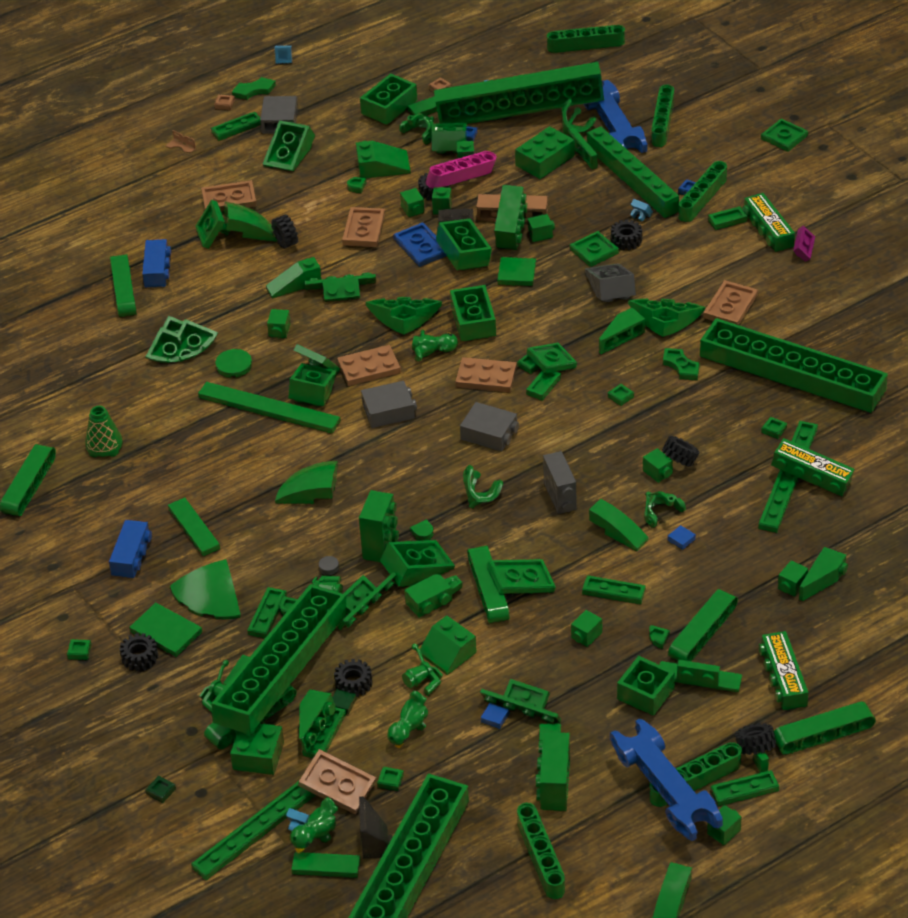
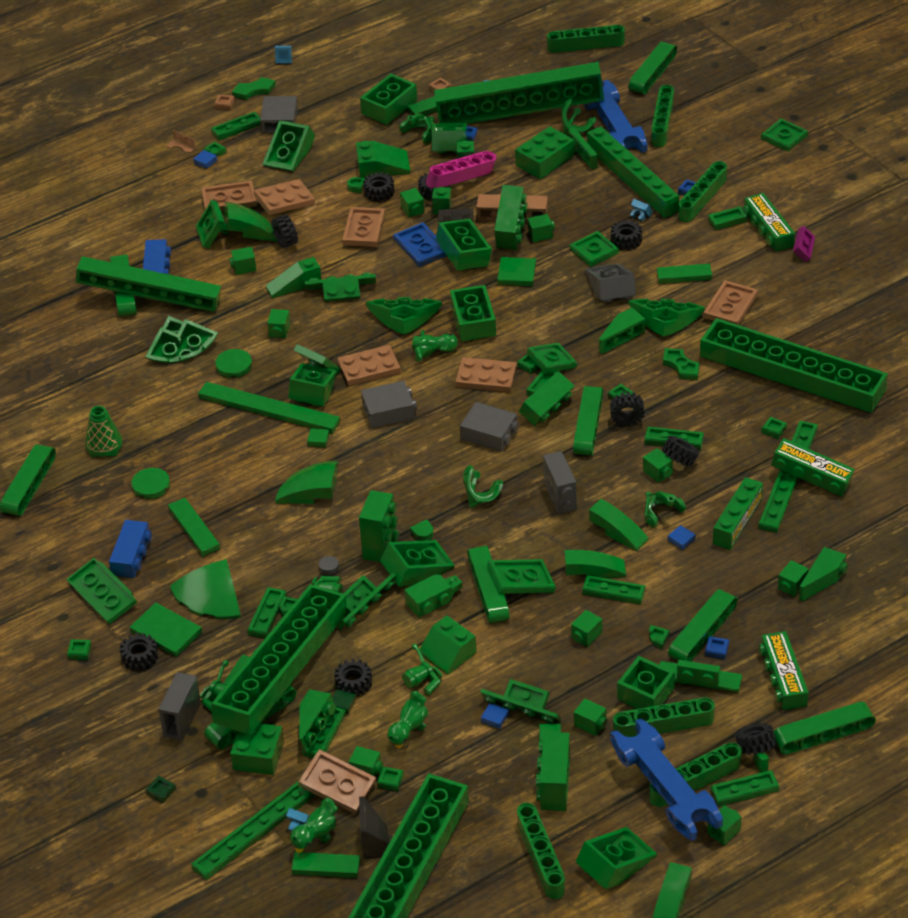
none -> green piece [66,558,138,625]
none -> green brick [76,256,221,312]
none -> green tile [132,468,170,499]
none -> dark grey brick [158,672,201,741]
none -> blue tile [193,150,217,169]
none -> green tile [203,142,227,156]
none -> green brick [229,247,257,275]
none -> medium nougat plate [254,179,315,215]
none -> green tile [307,428,330,447]
none -> green brick [349,746,383,777]
none -> black tyre [363,172,395,202]
none -> green brick [518,371,575,426]
none -> green slope [564,550,626,578]
none -> green beam [573,386,603,456]
none -> green brick [574,699,608,736]
none -> green slope [575,827,657,890]
none -> black tyre [610,392,645,427]
none -> green beam [613,698,715,737]
none -> green beam [628,41,678,95]
none -> green tile [644,426,704,450]
none -> green tile [657,263,712,284]
none -> blue tile [705,636,729,659]
none -> green brick [713,477,763,550]

